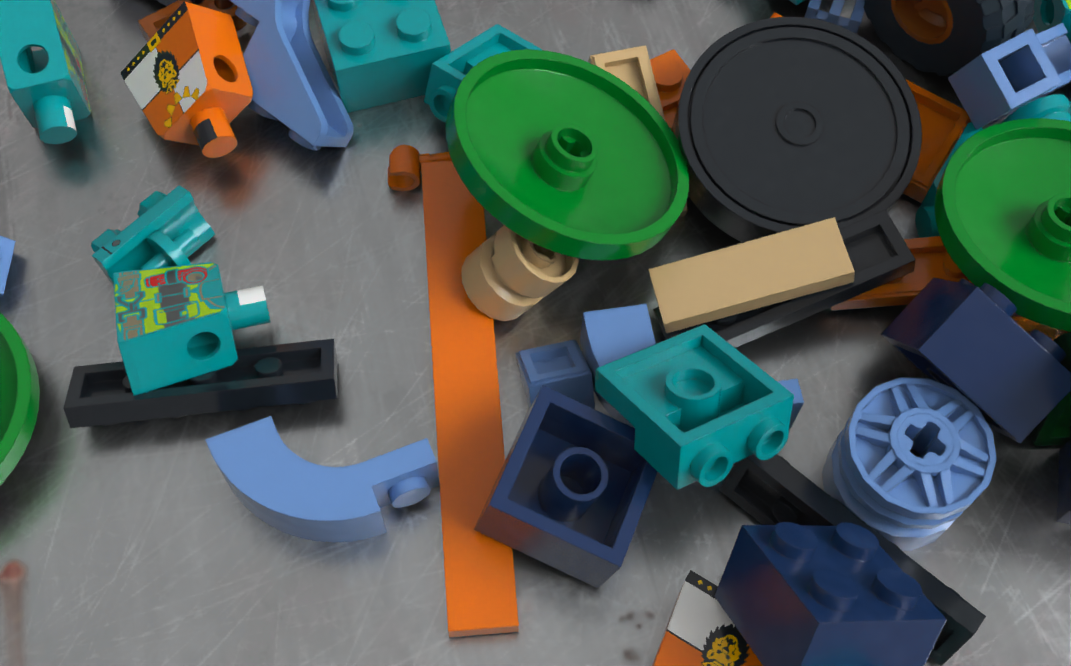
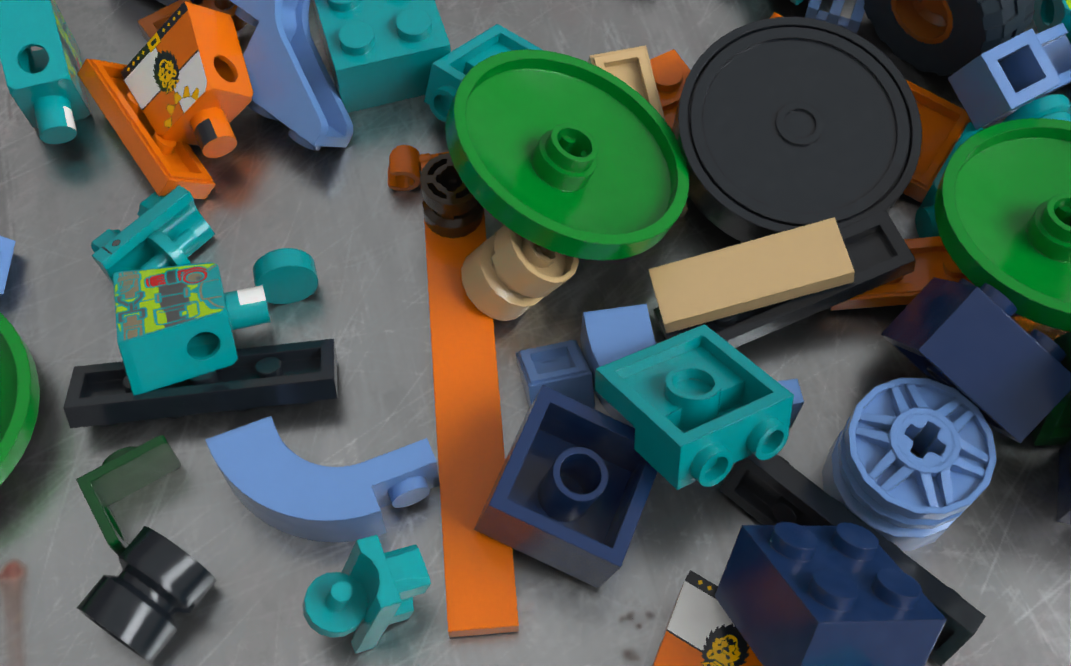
none -> dark green bracket [76,435,181,556]
none -> orange tile [77,59,216,200]
none -> black wheel [77,526,217,663]
none -> teal tile [253,248,318,304]
none -> teal hips [302,535,431,654]
none -> dark brown wheel [420,153,484,238]

